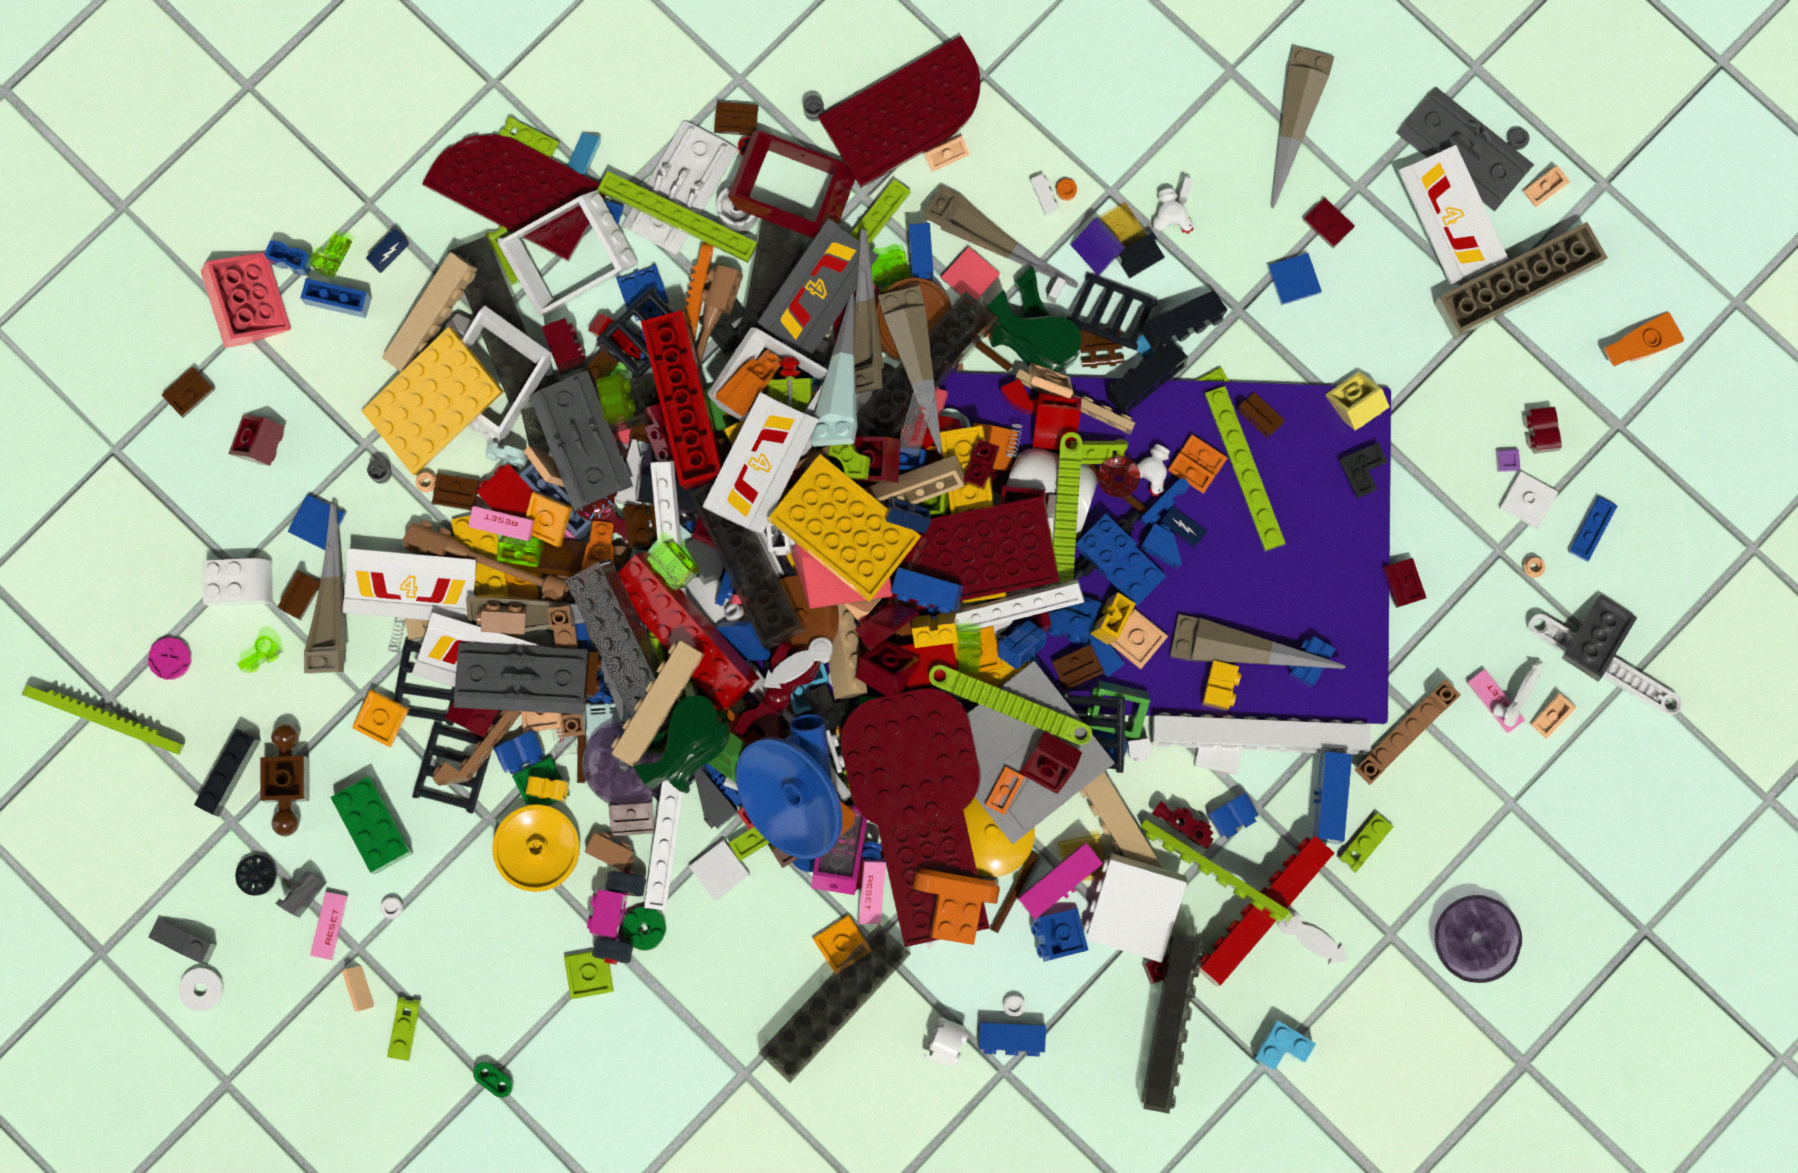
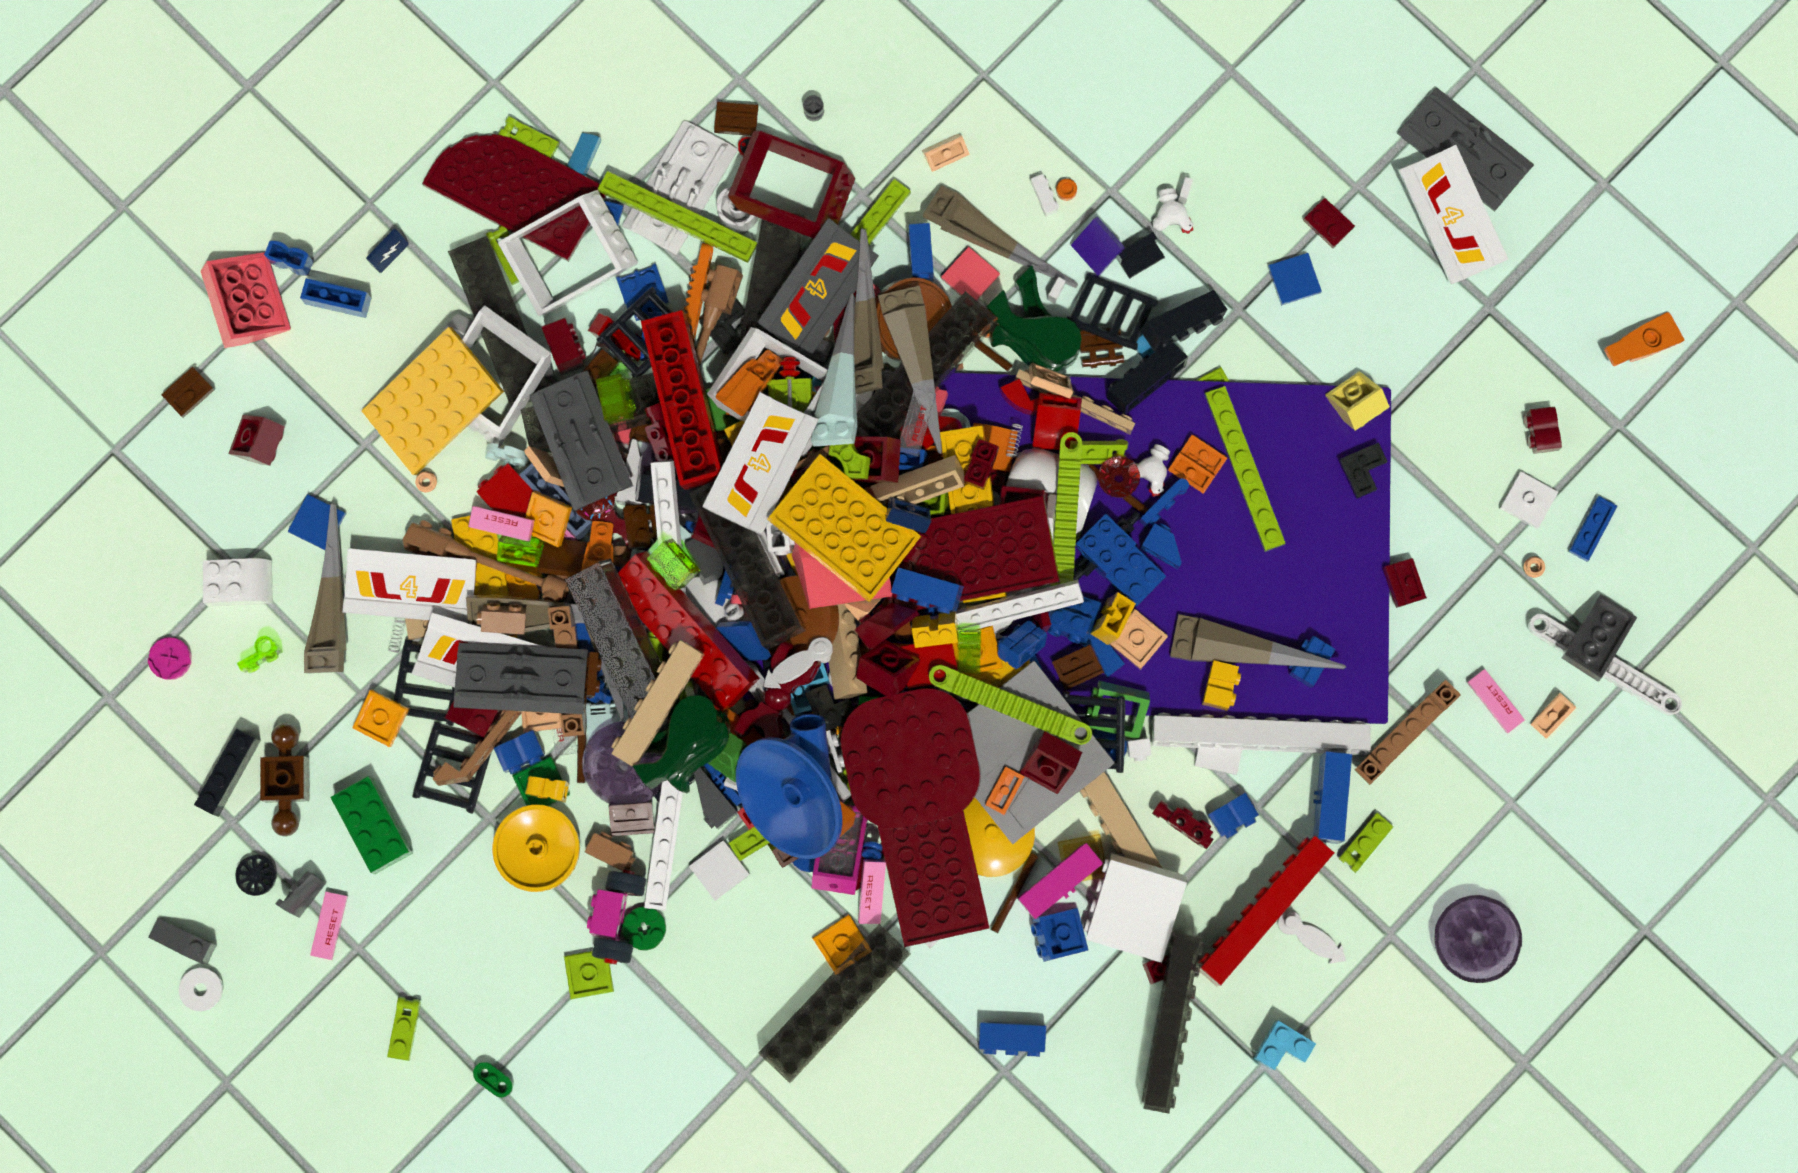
lime gear [21,685,184,755] -> none
reddish brown panel [277,570,320,621] -> none
clear neon green plate [310,234,352,279] -> none
light nougat slope [342,966,374,1012] -> none
dark grey wheel [367,459,392,484] -> none
white tile [380,897,403,919] -> none
tan brick [382,252,478,372] -> none
reddish brown plate [431,473,480,511] -> none
dark red plate [818,35,981,188] -> none
clear neon green brick [871,249,909,286] -> none
orange piece [913,868,1000,945] -> none
white brick [924,1017,969,1068] -> none
white tile [1003,995,1025,1017] -> none
clear yellow tile [1100,203,1147,248] -> none
lime plate [1141,819,1293,923] -> none
dark blue slope [1160,507,1207,549] -> none
reddish brown panel [1237,393,1285,439] -> none
dark tan plate [1271,46,1335,209] -> none
dark tan brick [1435,222,1608,339] -> none
white brick [1493,661,1543,727] -> none
medium lavender tile [1496,449,1521,472] -> none
dark grey tile [1507,128,1530,150] -> none
light nougat slope [1523,165,1570,208] -> none

